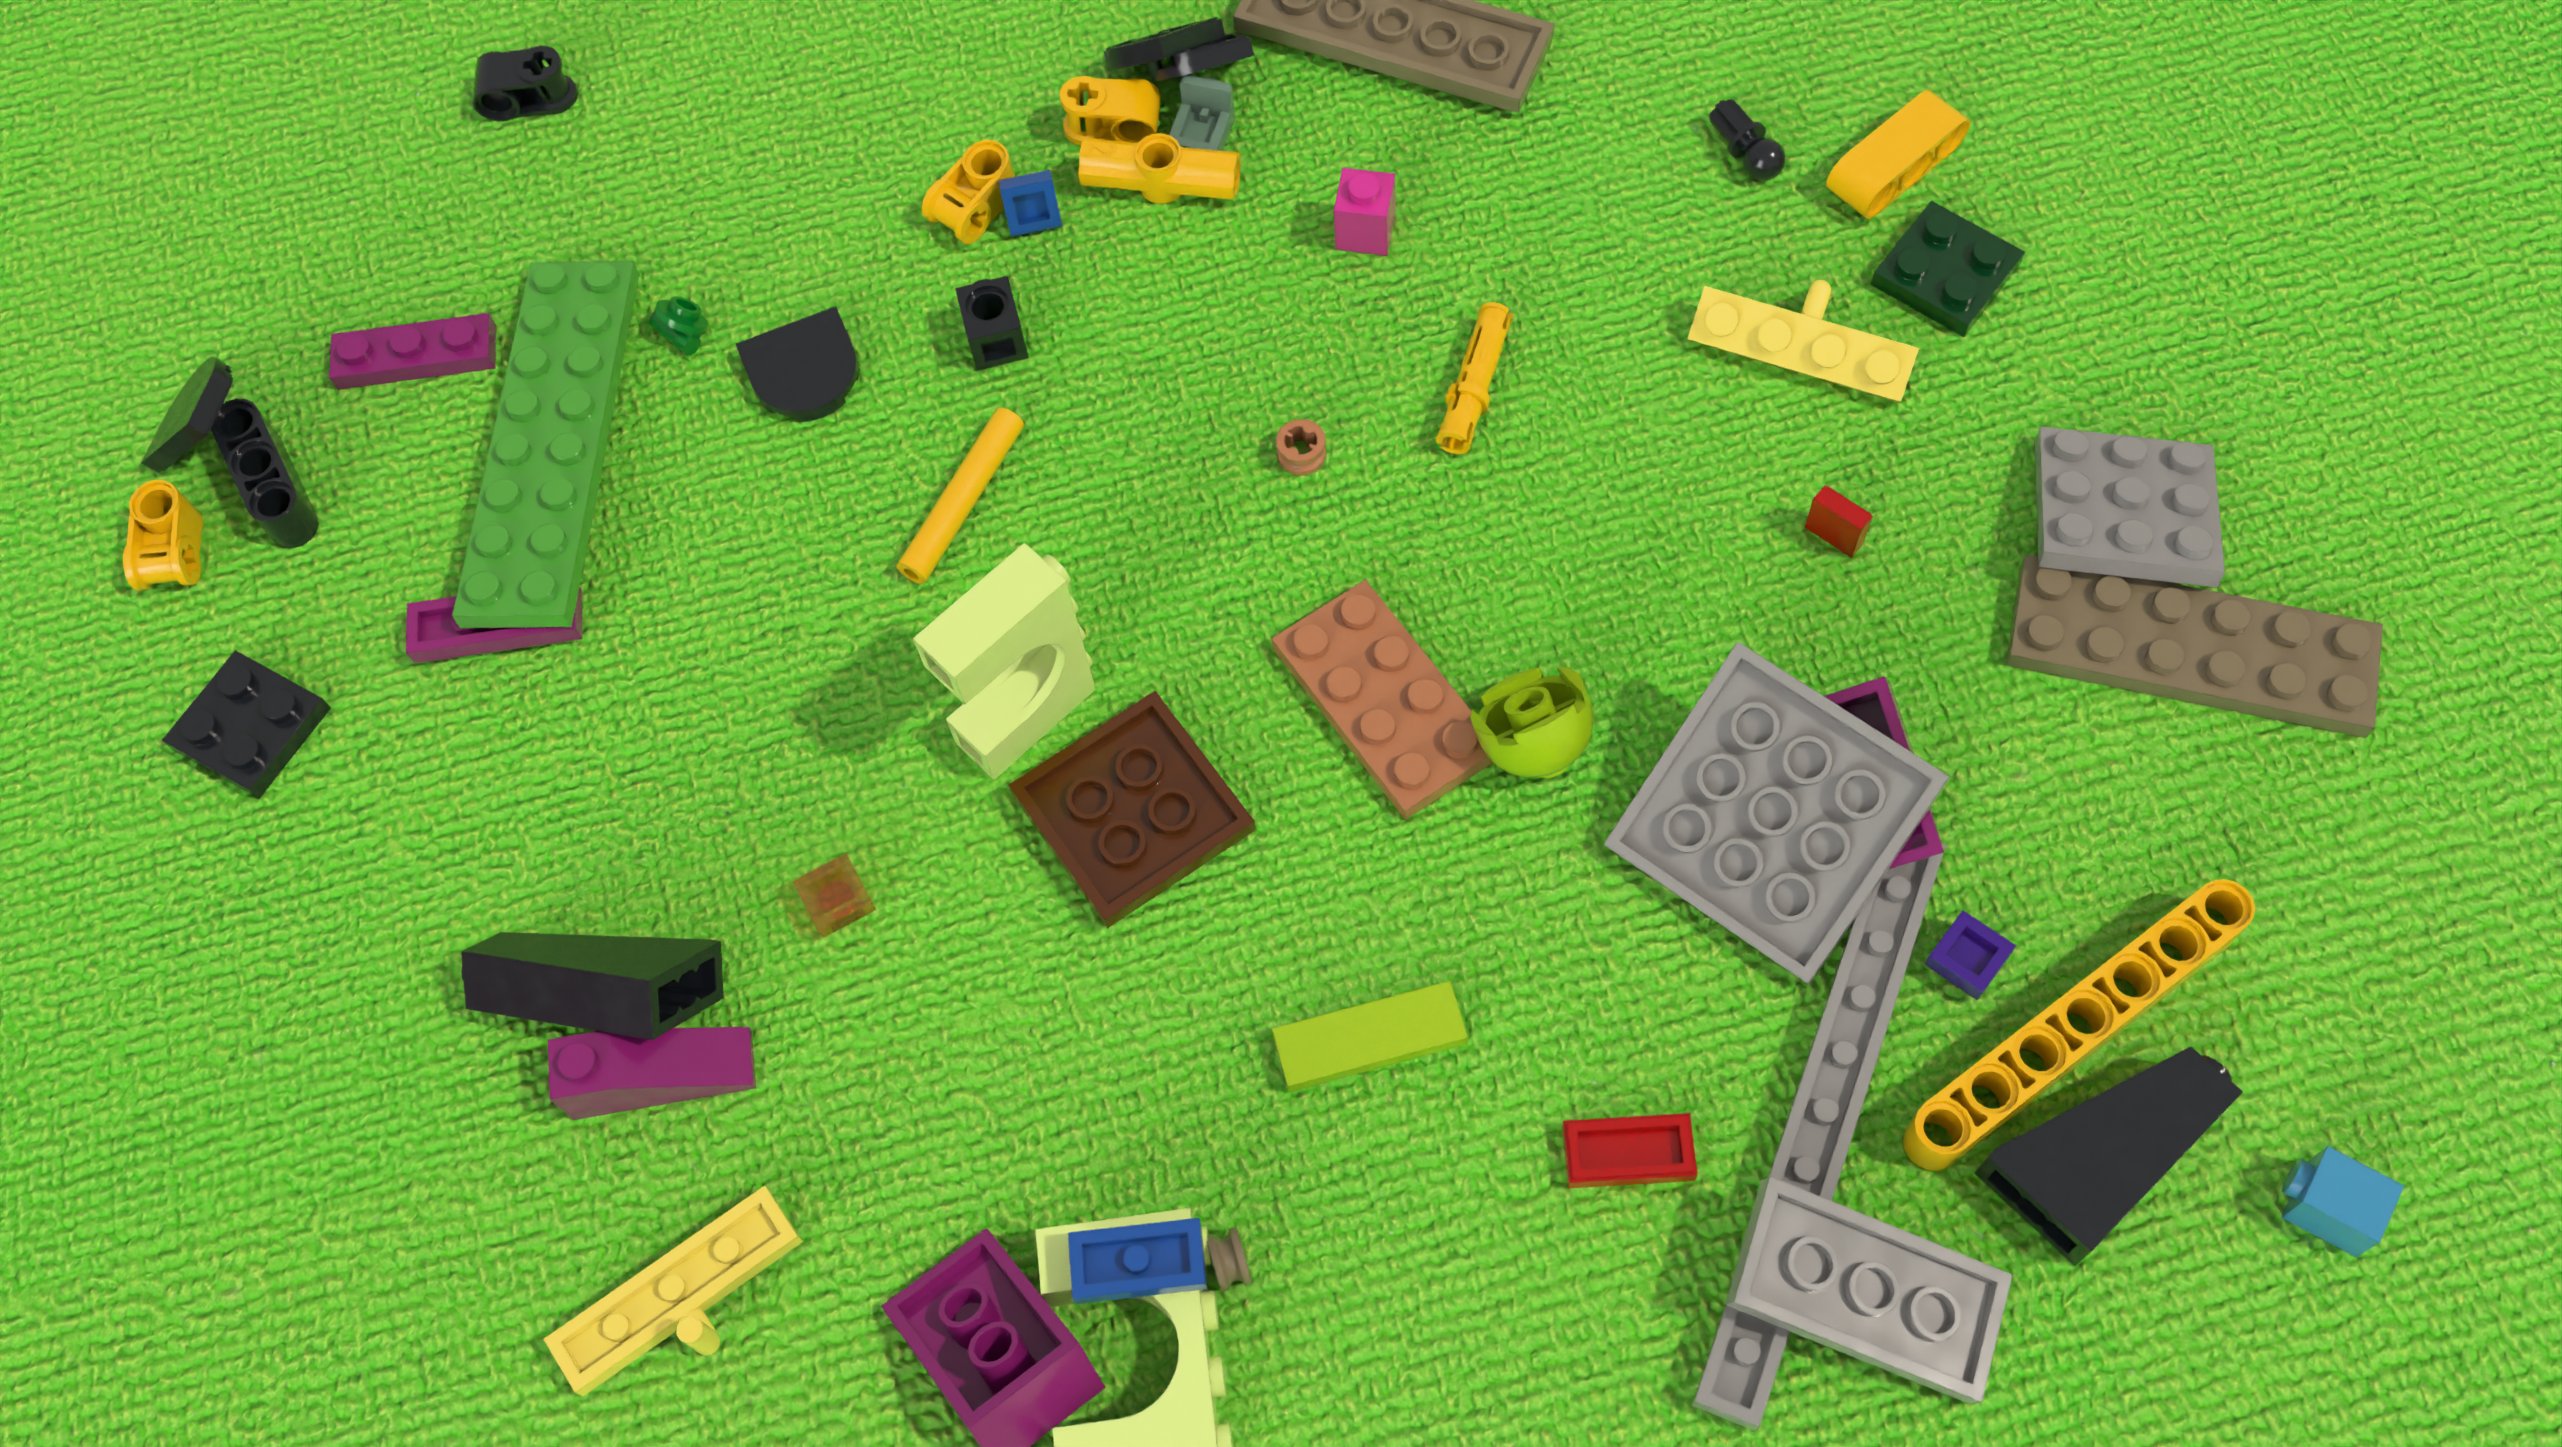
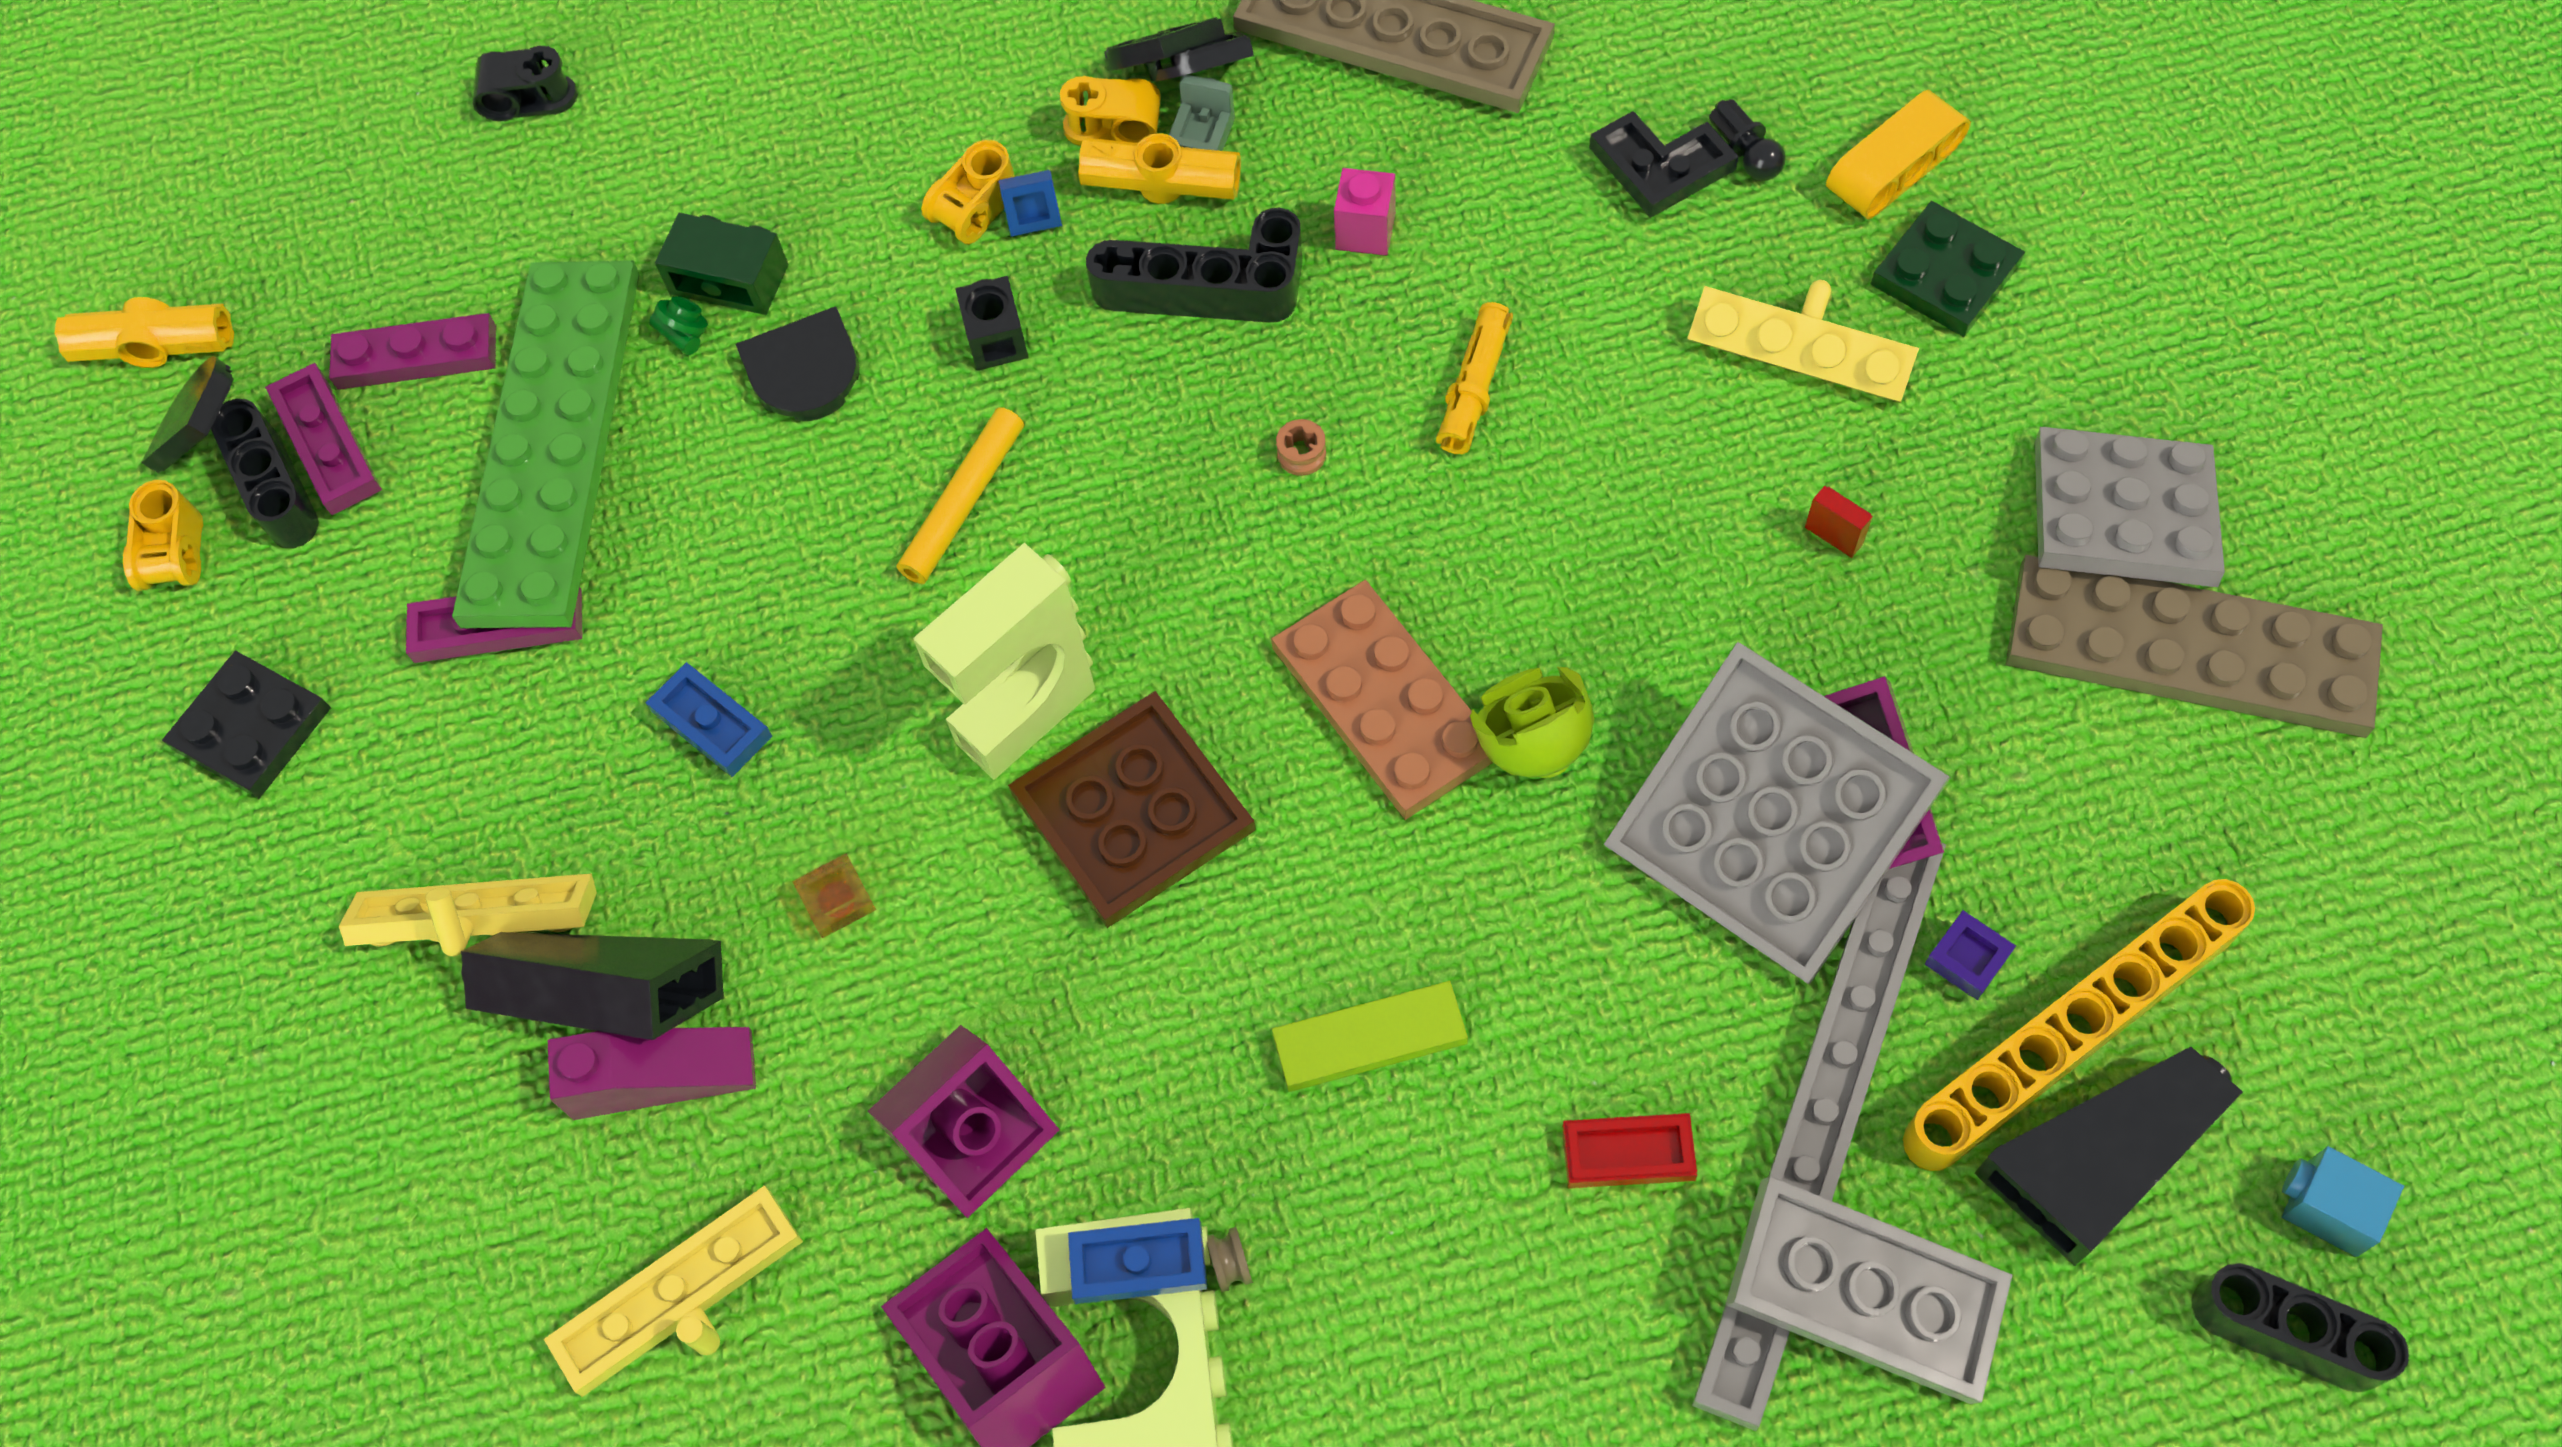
none -> yellow piece [54,297,234,368]
none -> magenta plate [265,363,382,515]
none -> light yellow plate [339,873,597,957]
none -> blue plate [645,662,773,777]
none -> dark green brick [655,212,789,315]
none -> magenta slope [868,1025,1060,1218]
none -> beam [1086,207,1303,323]
none -> black plate [1589,111,1739,218]
none -> black beam [2192,1263,2409,1392]

